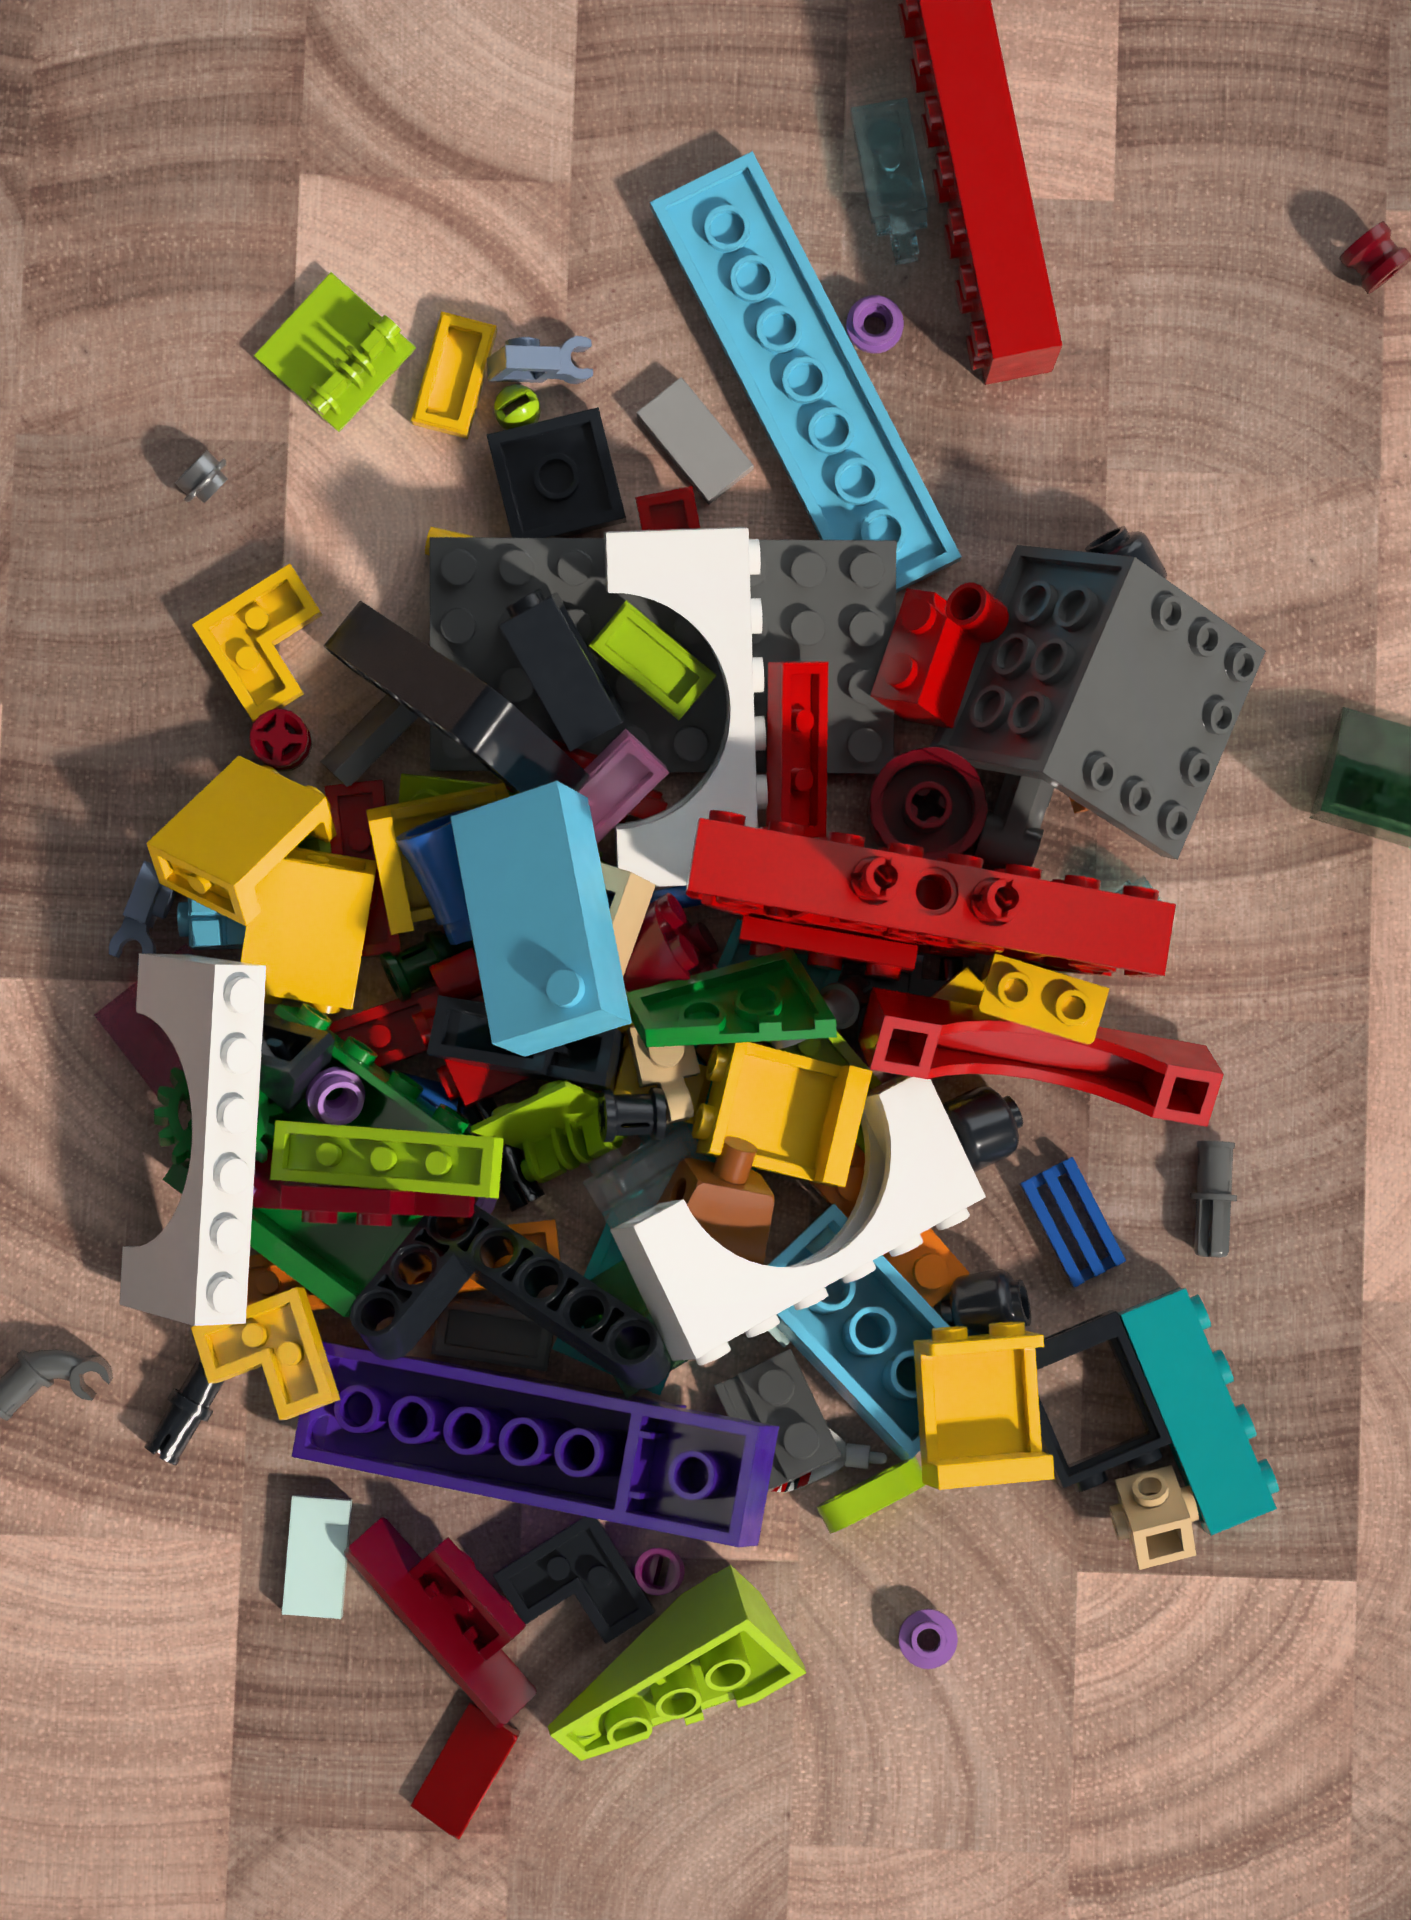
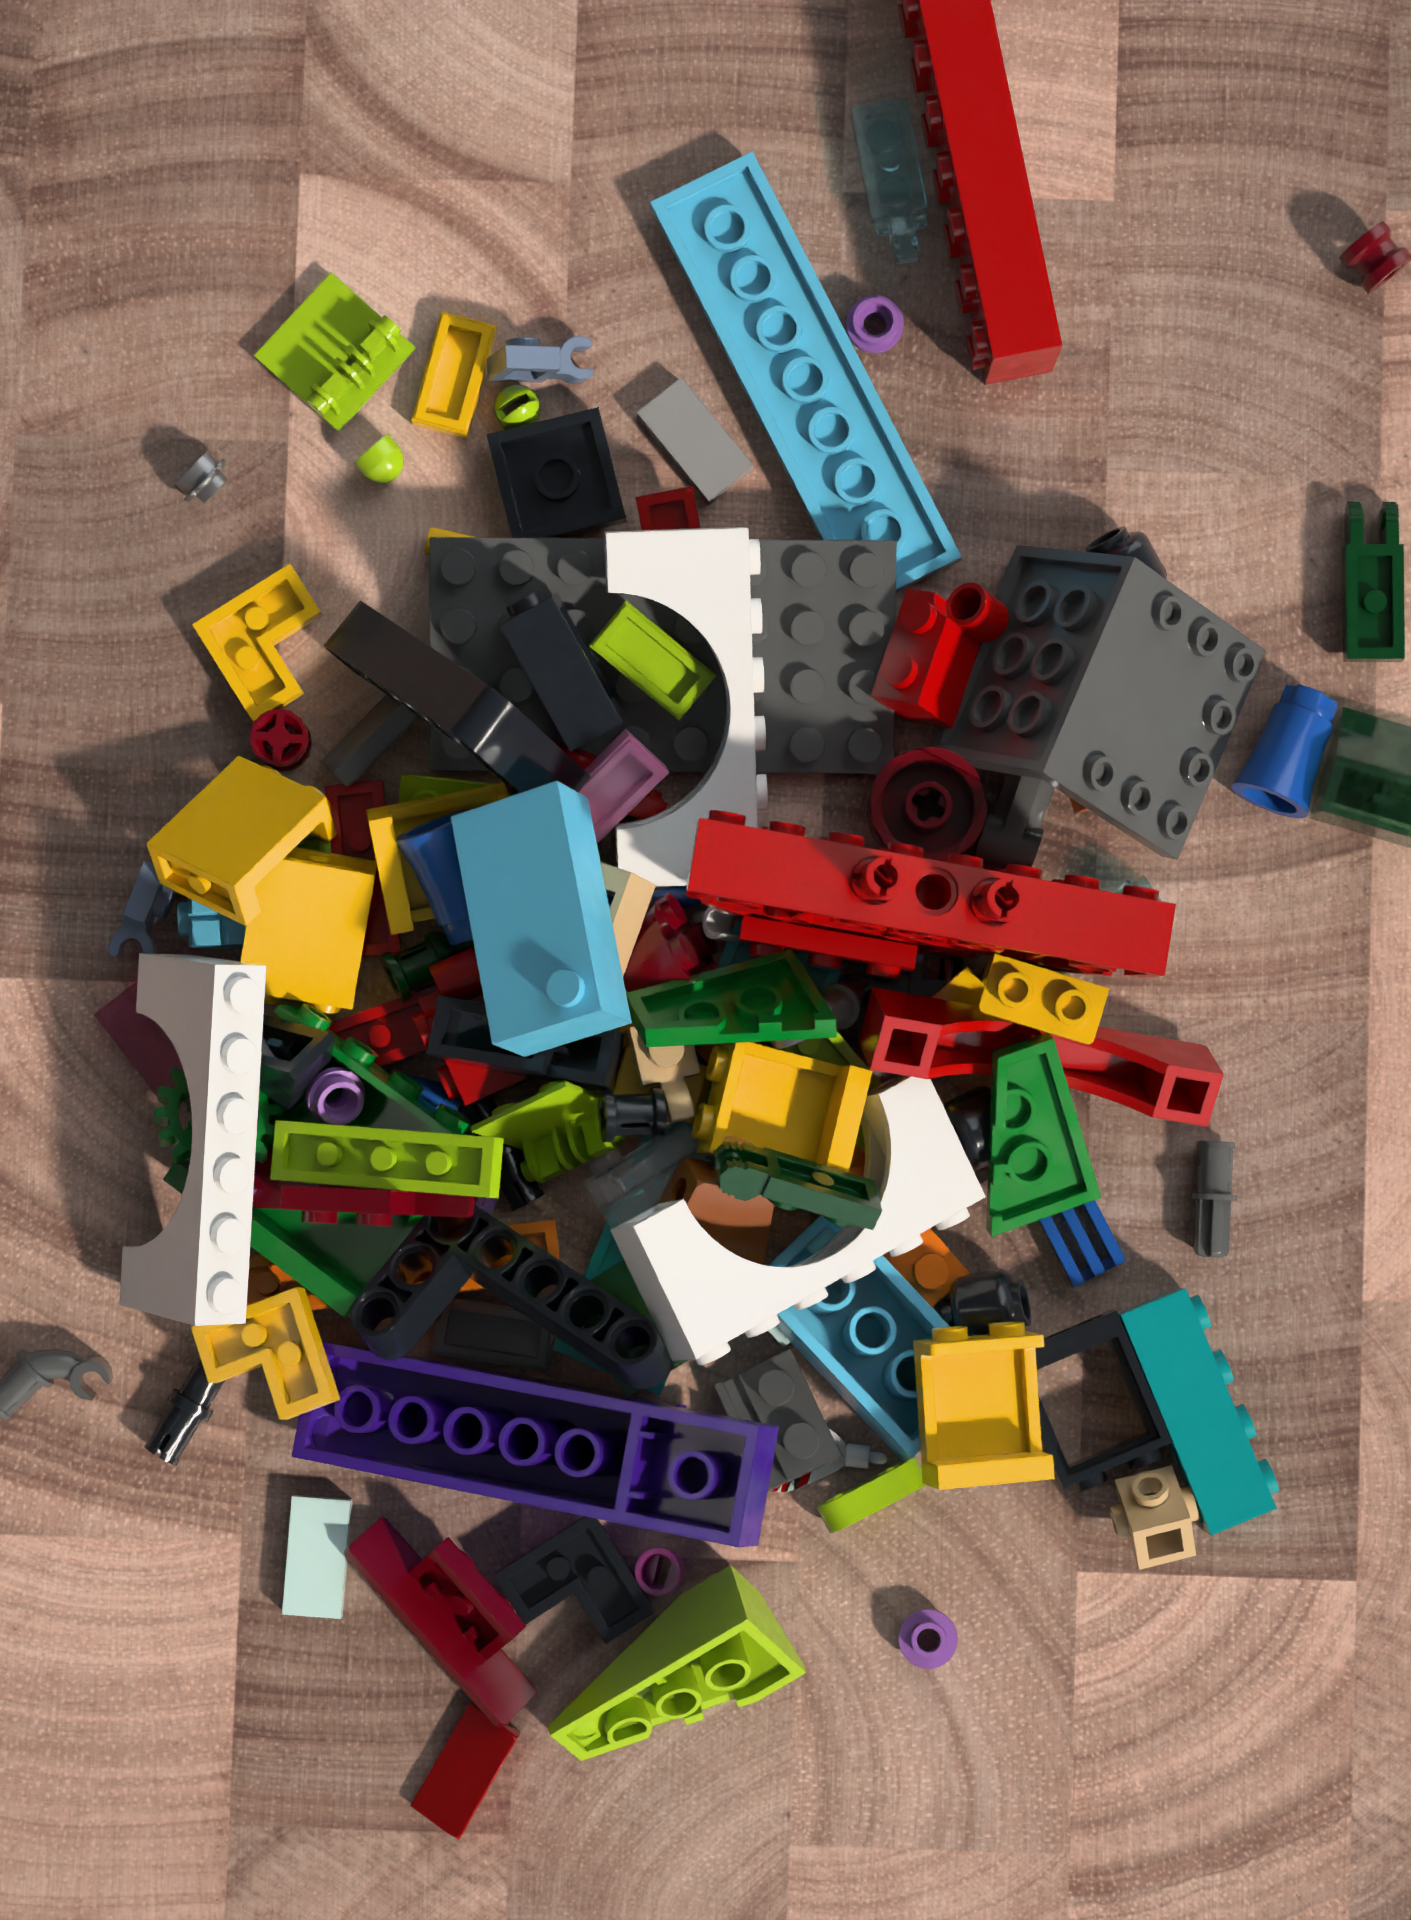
red plate [766,661,828,838] -> none
none -> lime hinge [354,433,404,483]
none -> white hand [693,907,740,942]
none -> dark green hinge [713,1140,883,1230]
none -> green wing [986,1033,1102,1237]
none -> blue plant [1231,684,1338,818]
none -> dark green hinge [1342,501,1405,662]

